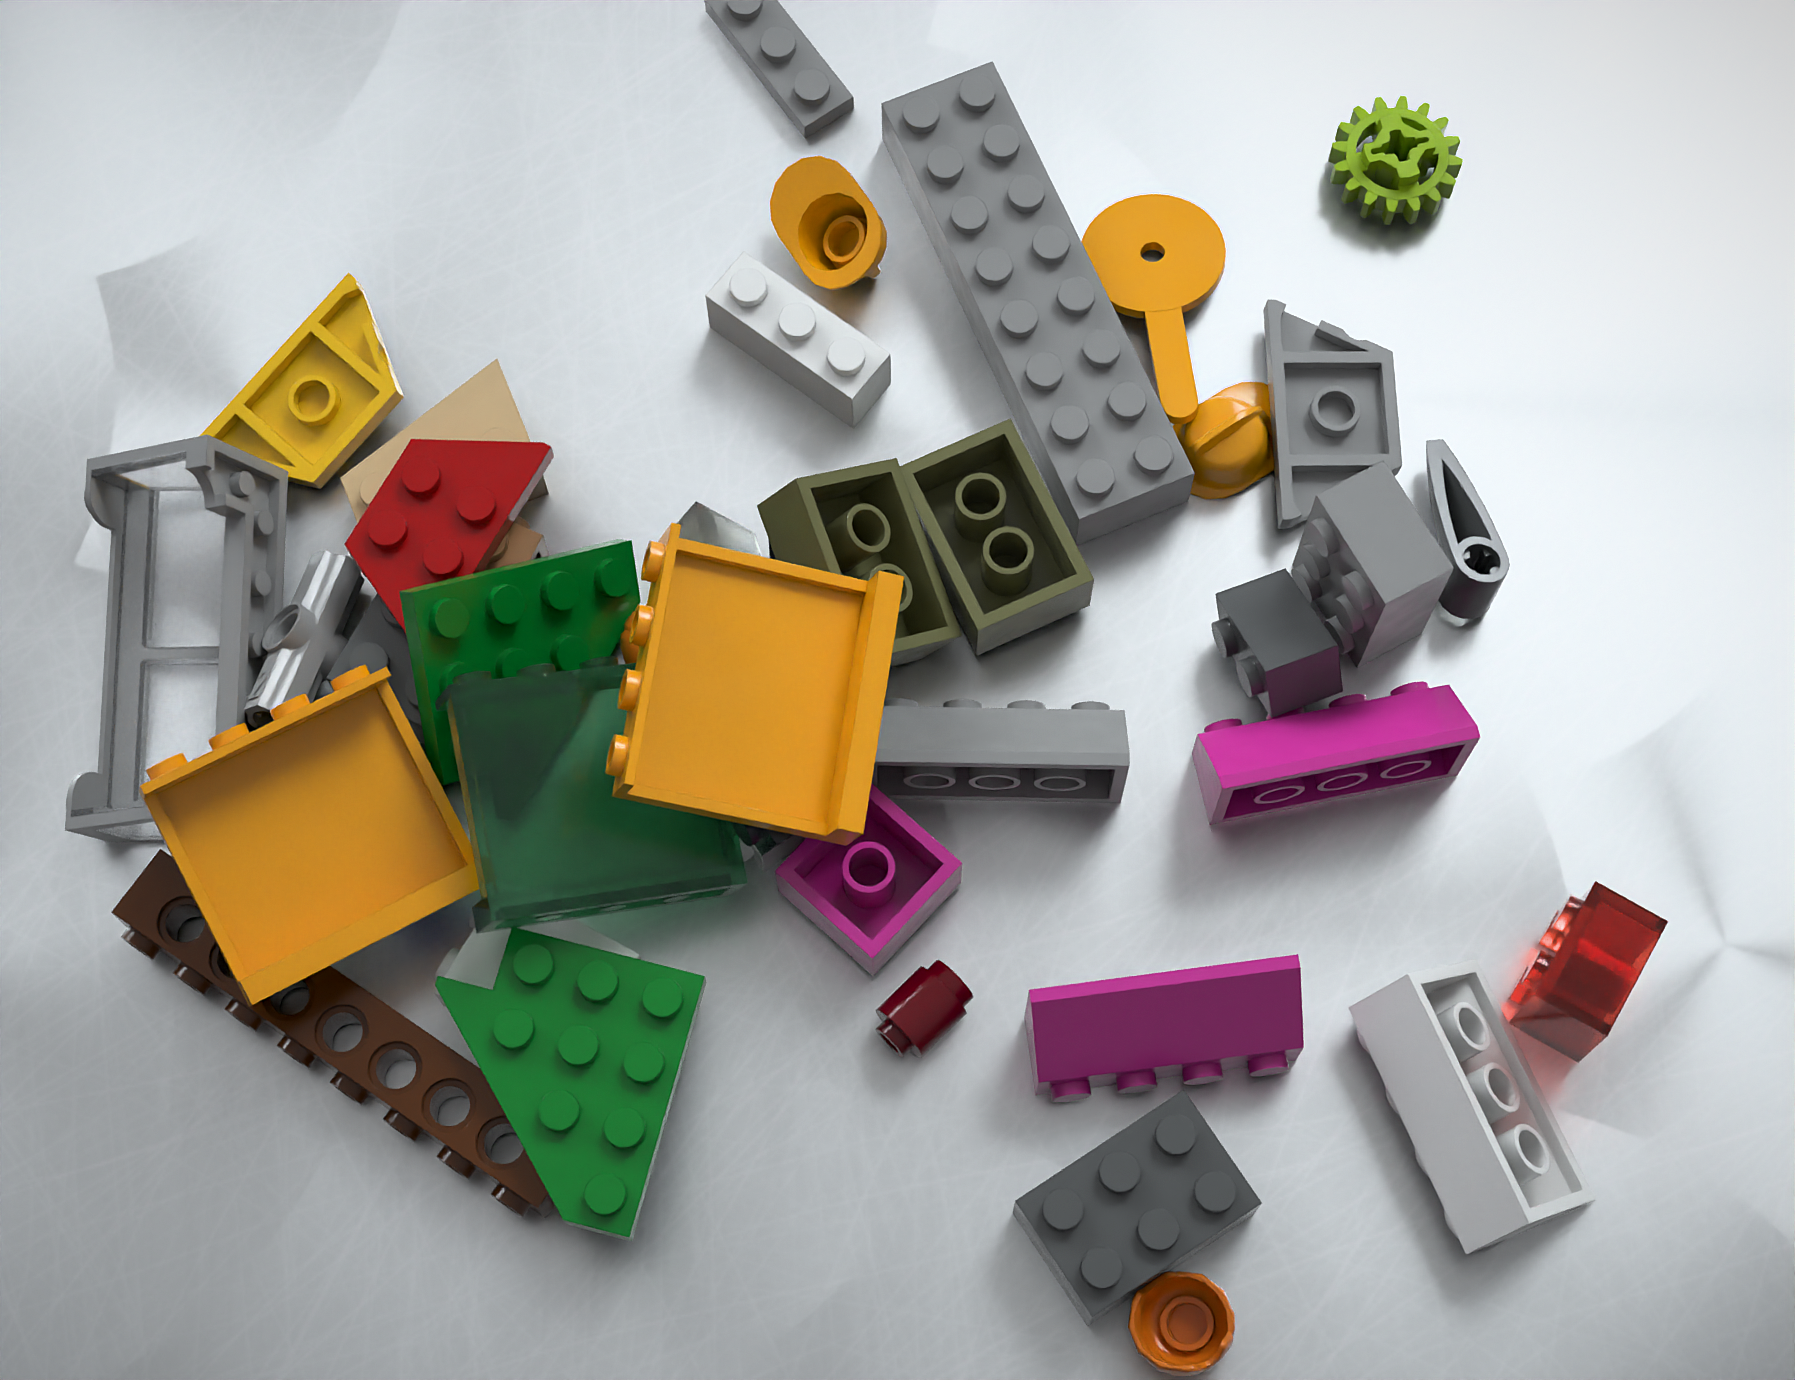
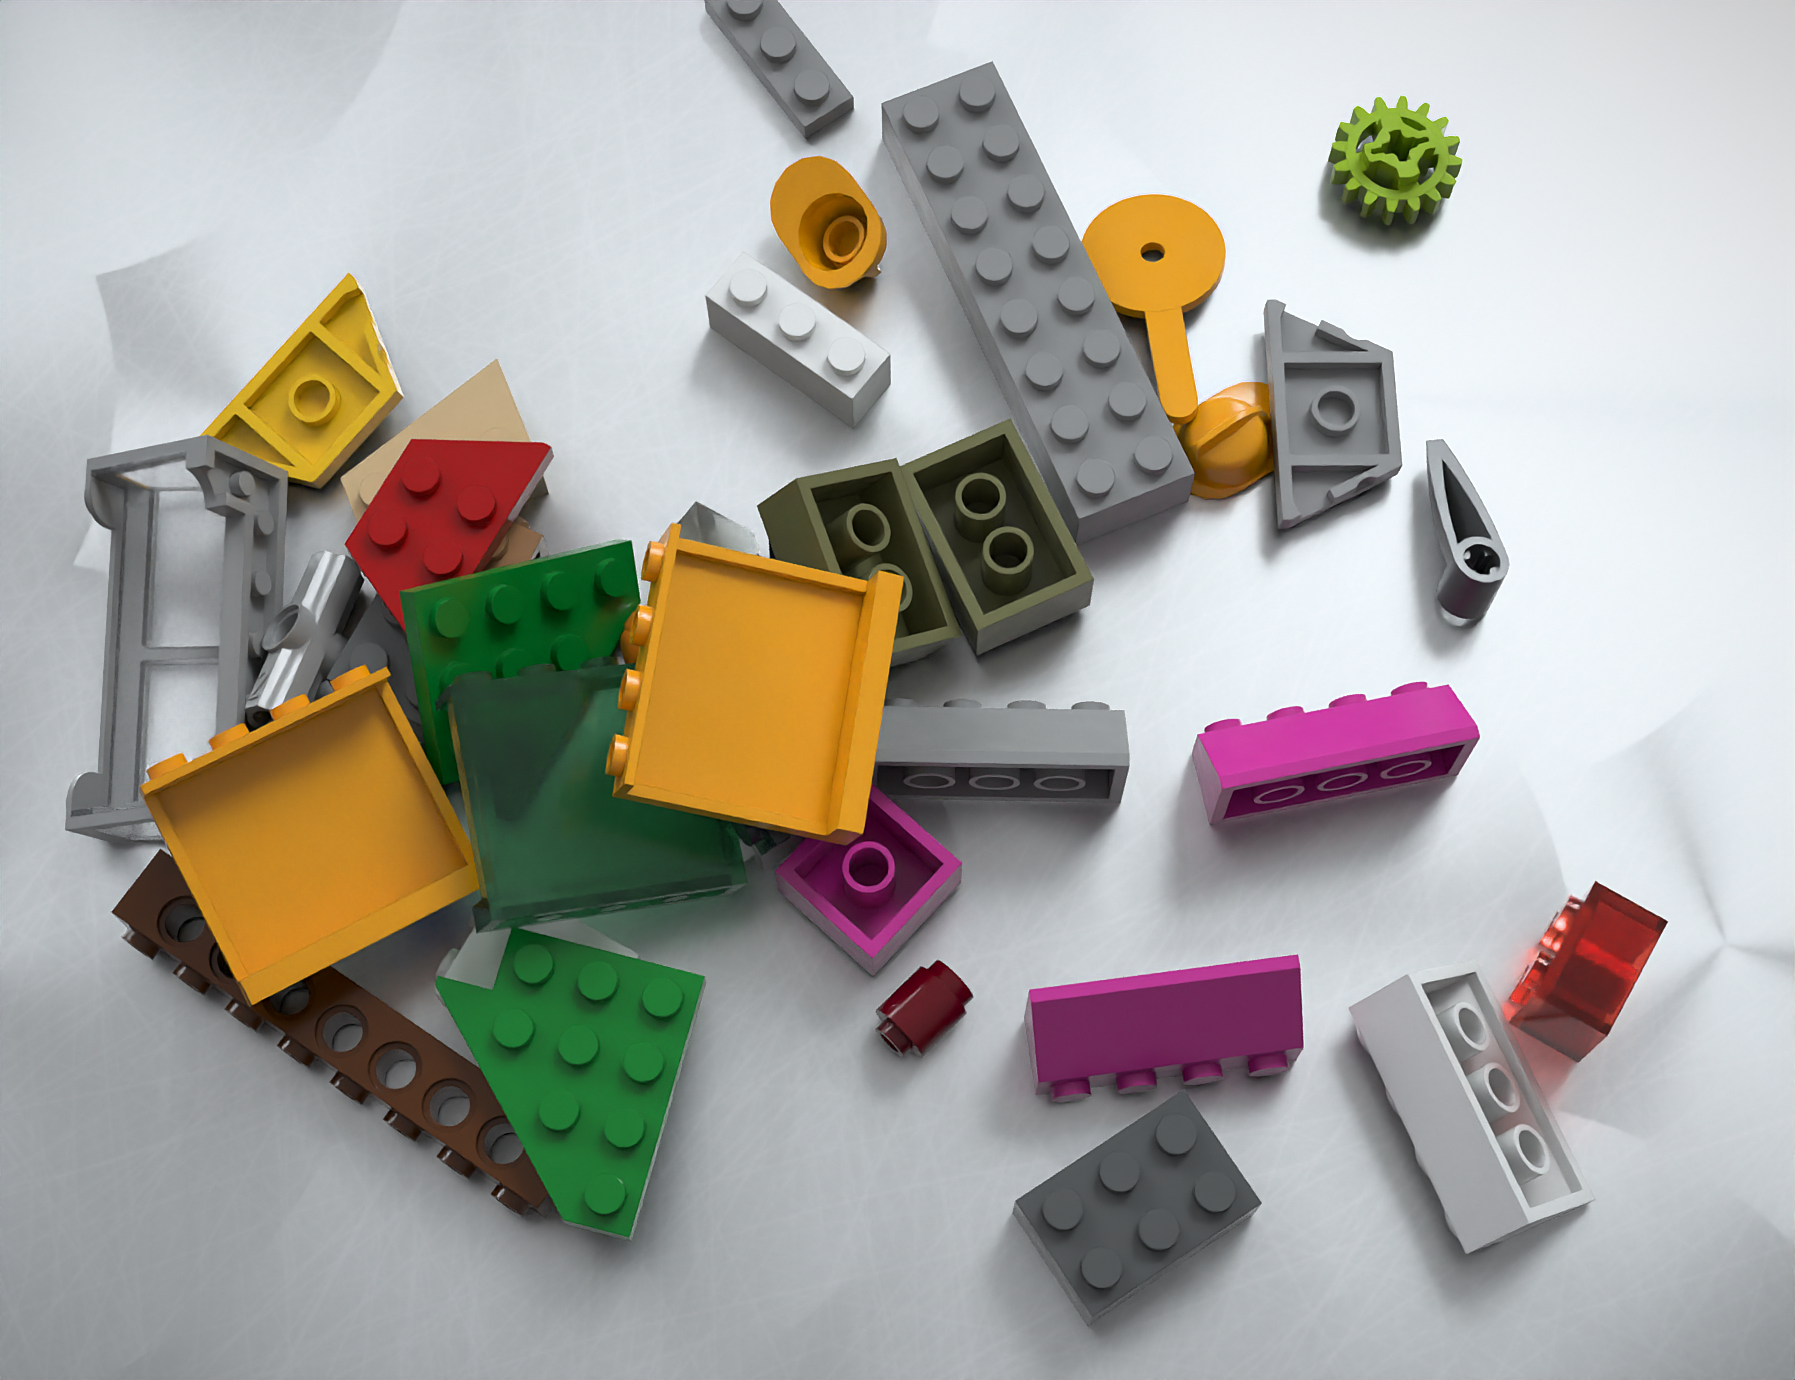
orange hair [1128,1271,1235,1377] -> none
dark grey brick [1211,568,1343,718] -> none
light grey brick [1291,460,1454,668] -> none

